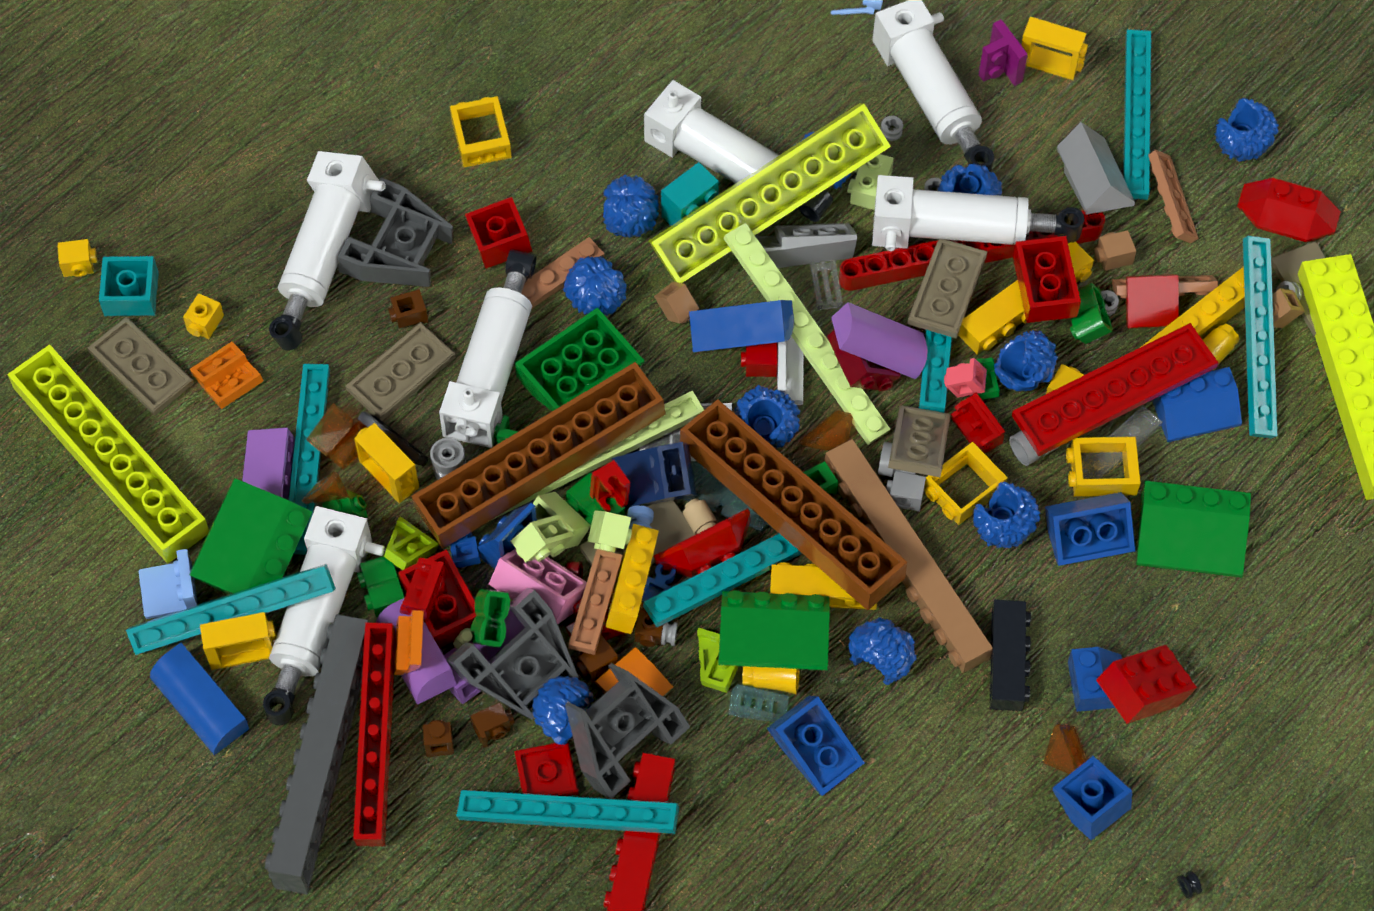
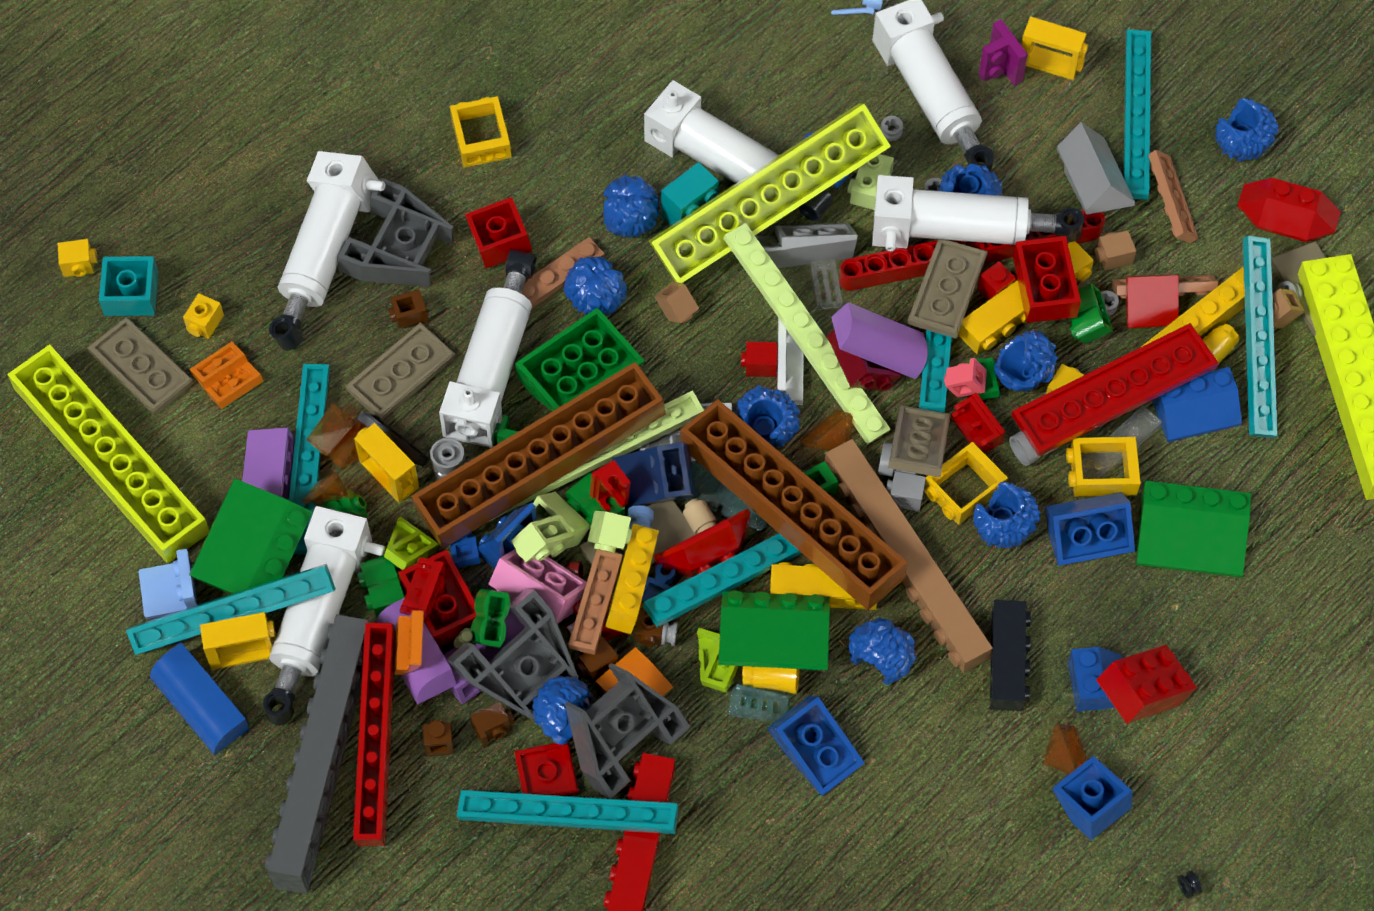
blue brick [689,300,794,352] -> none
none -> red brick [978,261,1016,301]

